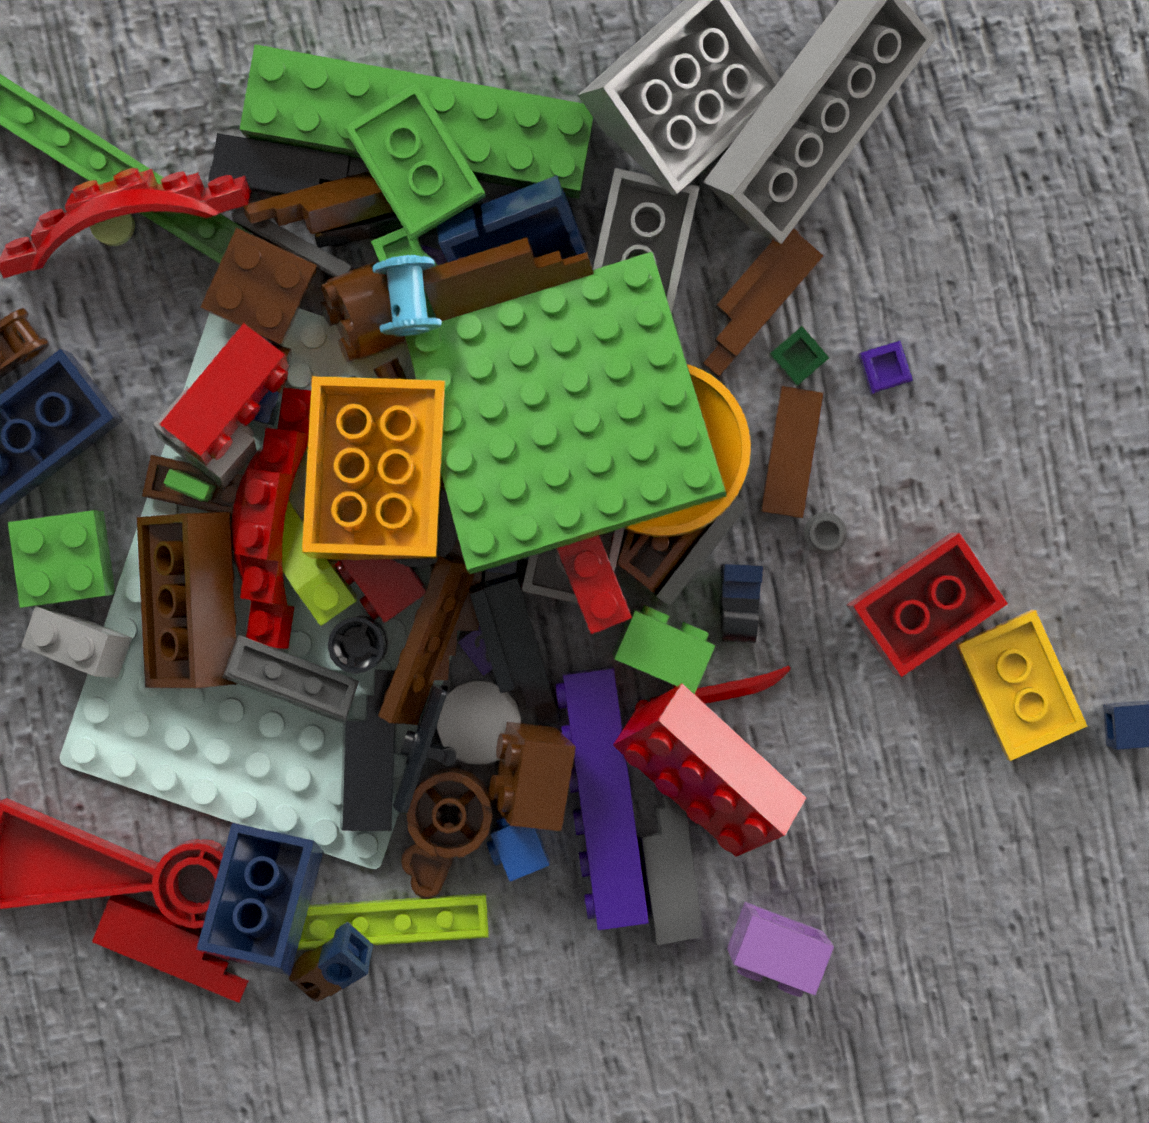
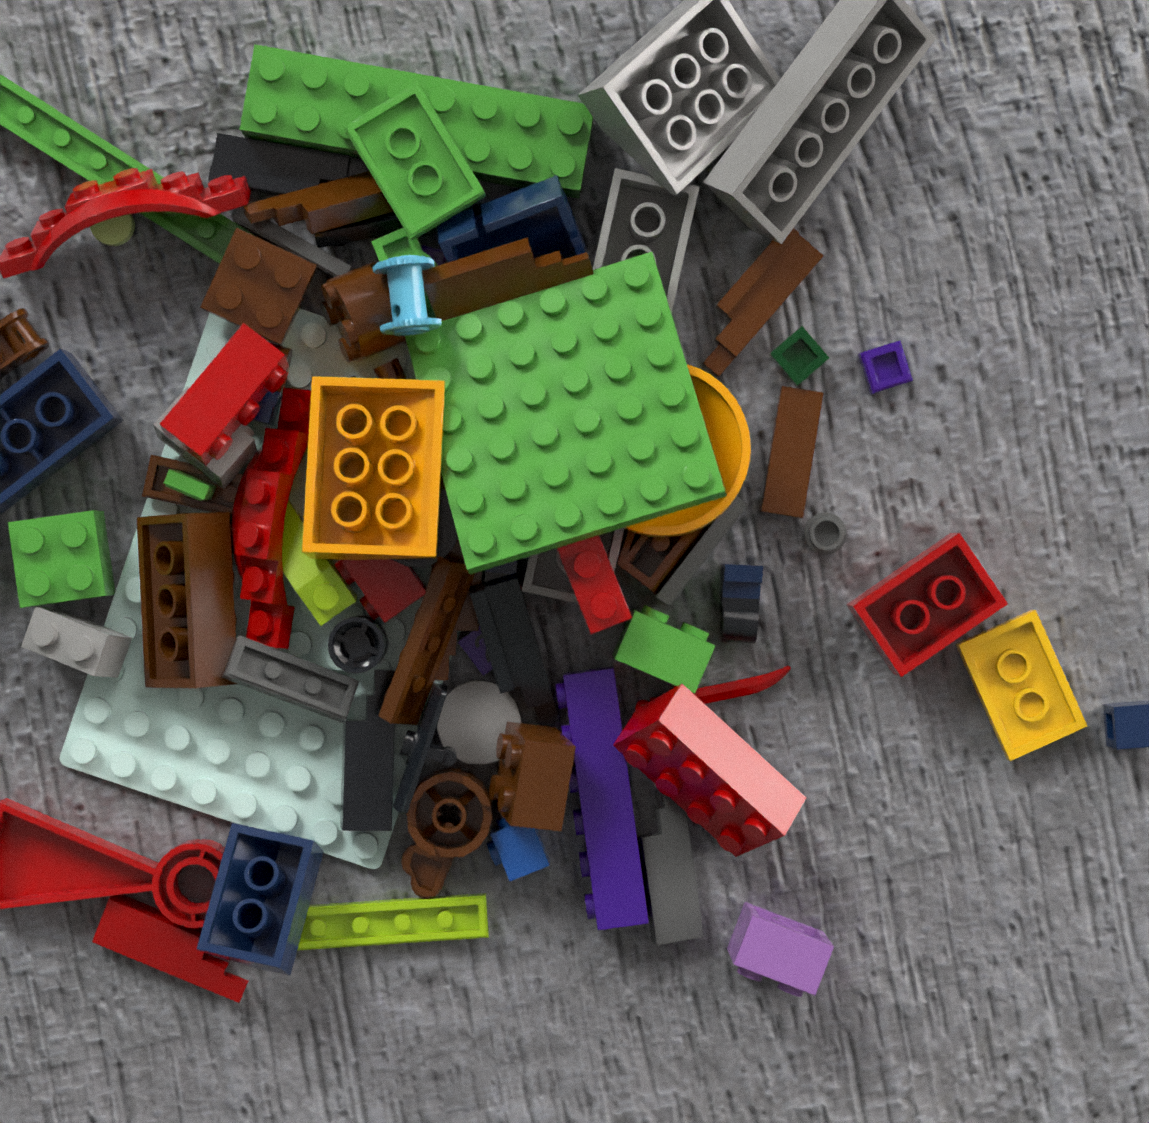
dark blue leg [288,922,373,1002] -> none

